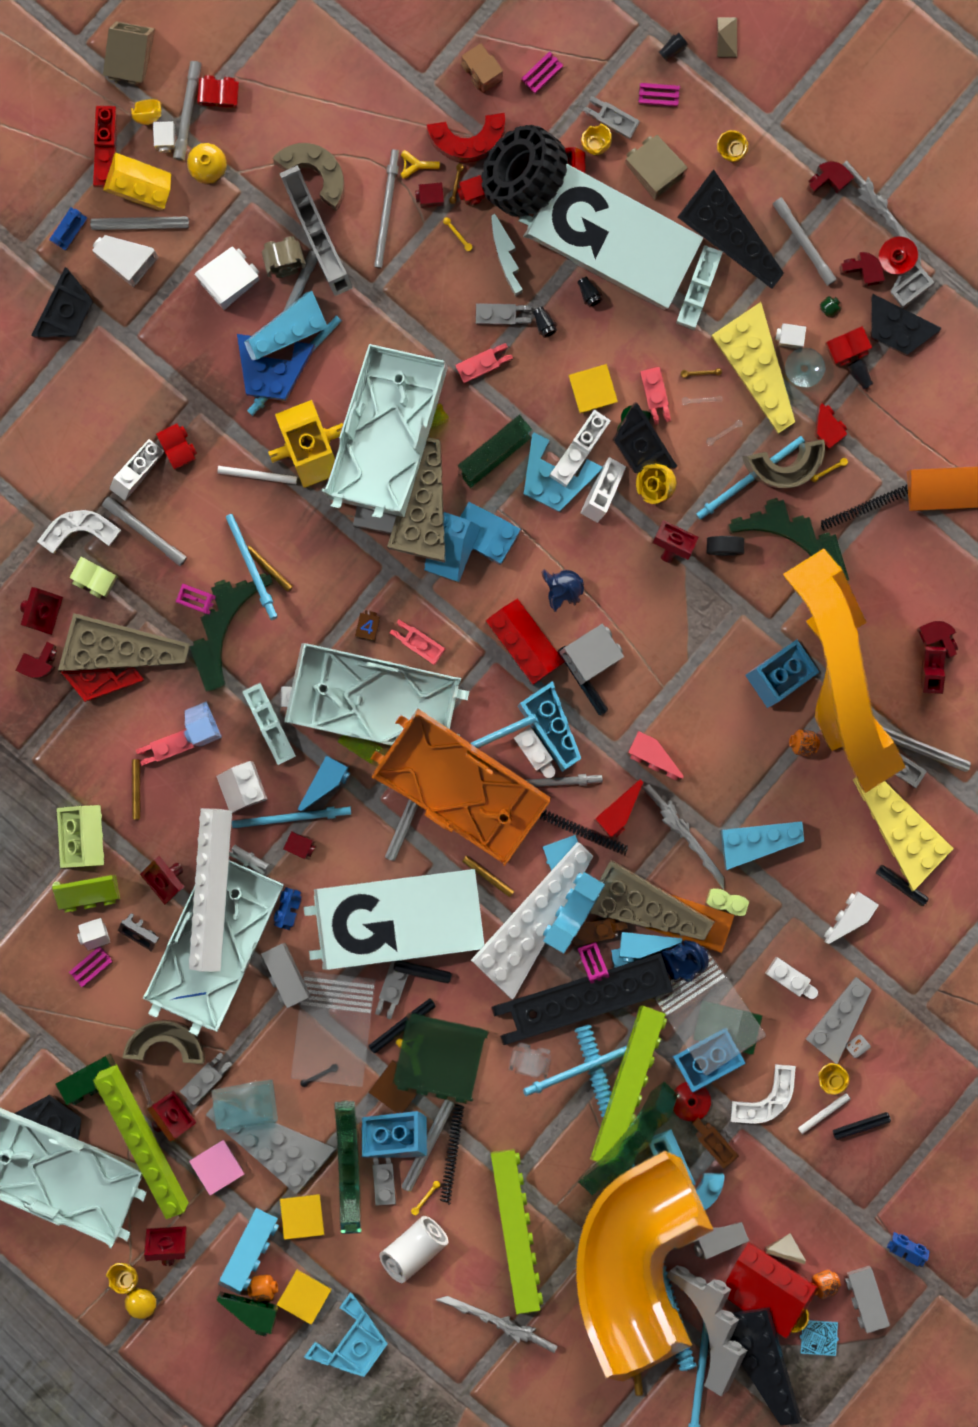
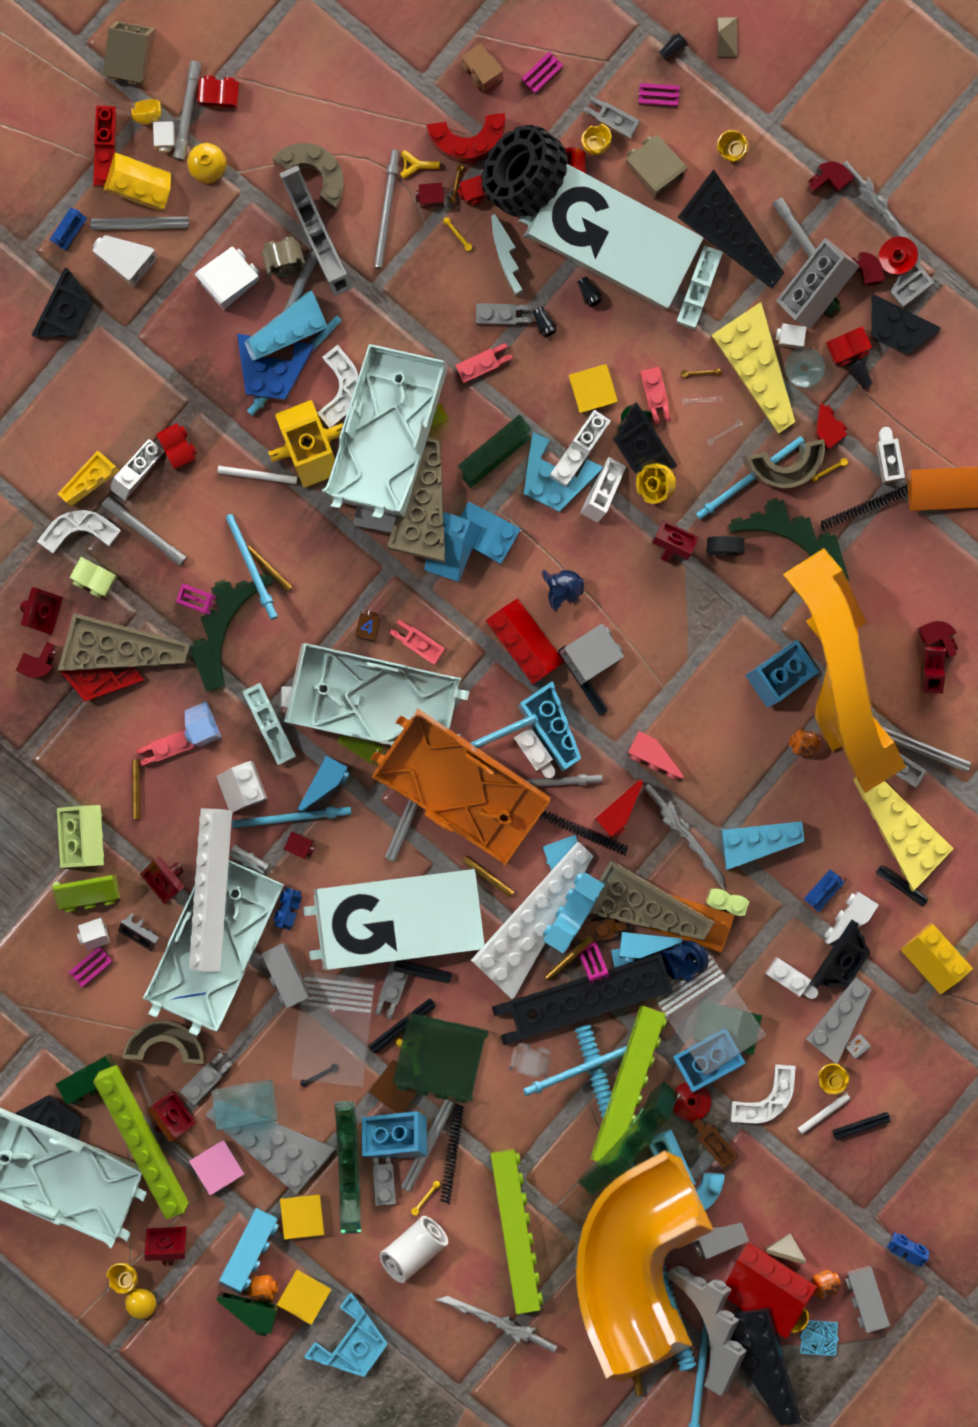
none -> yellow wing [58,450,120,506]
none -> white plate [317,345,358,428]
none -> pearl gold bar [544,936,593,981]
none -> light grey slope [776,238,859,329]
none -> blue hinge [804,869,845,912]
none -> black wing [809,919,870,988]
none -> white brick [876,427,905,484]
none -> yellow slope [900,923,973,995]

